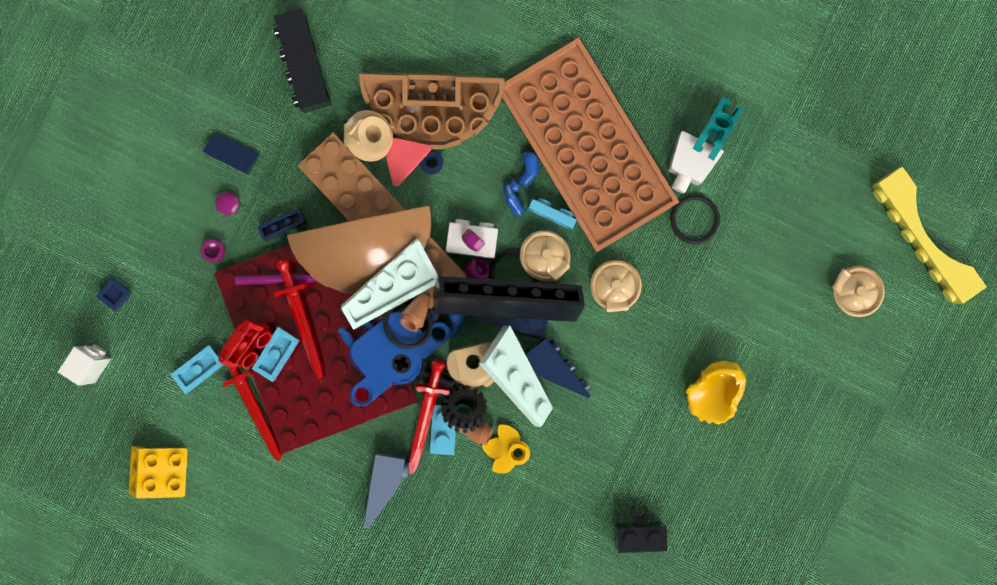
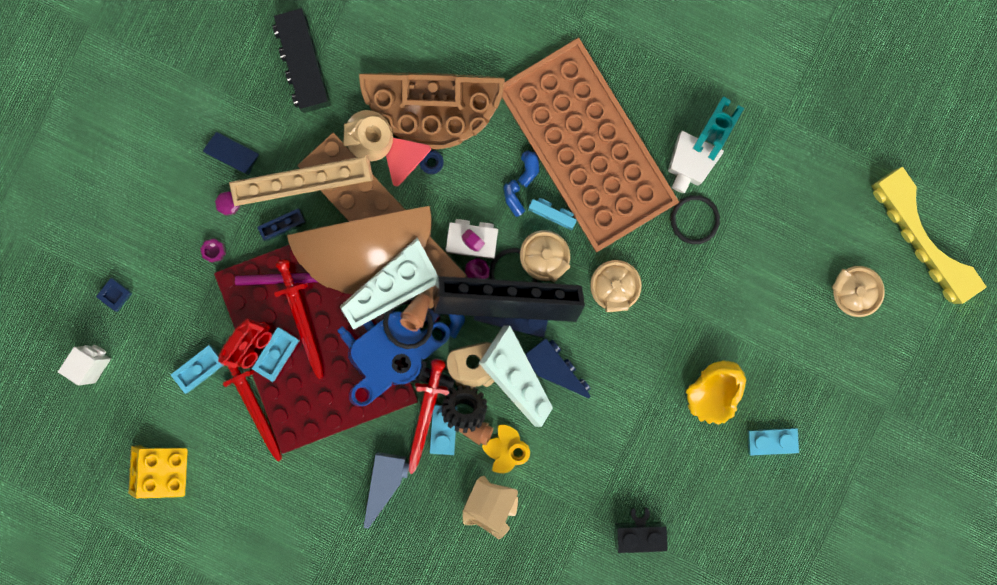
none -> tan tile [229,156,373,206]
none -> tan piece [463,476,518,539]
none -> medium azure plate [747,428,799,455]

